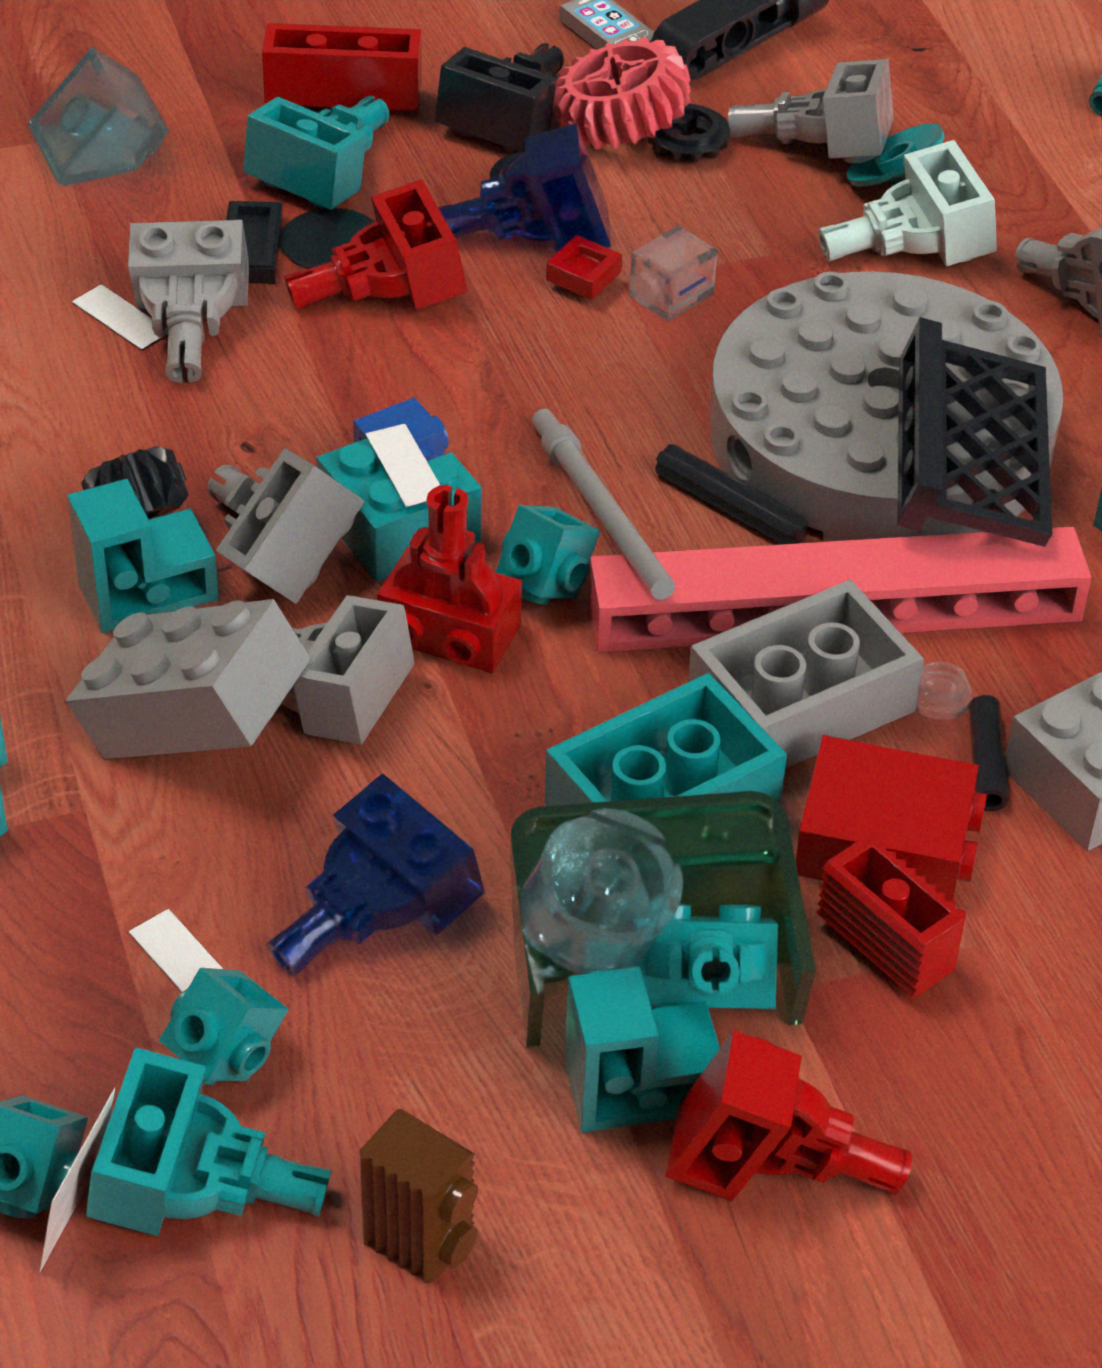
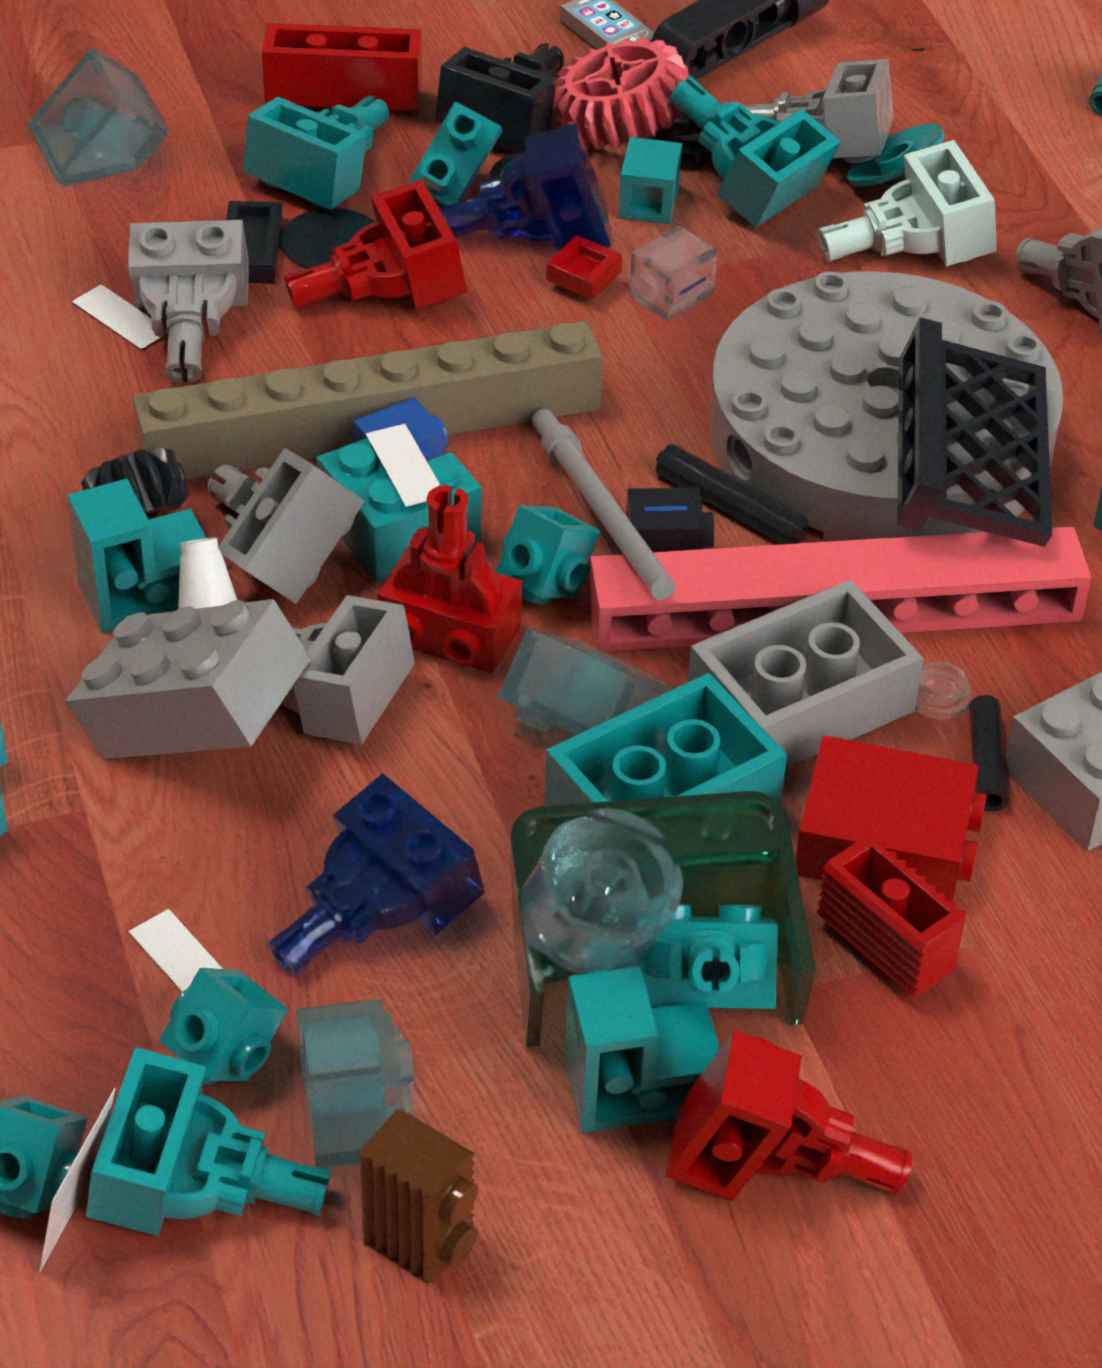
none -> dark tan brick [132,321,603,480]
none -> white cone [178,538,238,609]
none -> clear light blue brick [296,999,414,1168]
none -> teal hips [407,101,503,213]
none -> clear light blue slope [497,627,678,739]
none -> teal brick [618,137,682,224]
none -> black brick [626,487,714,552]
none -> teal brick [669,76,841,228]

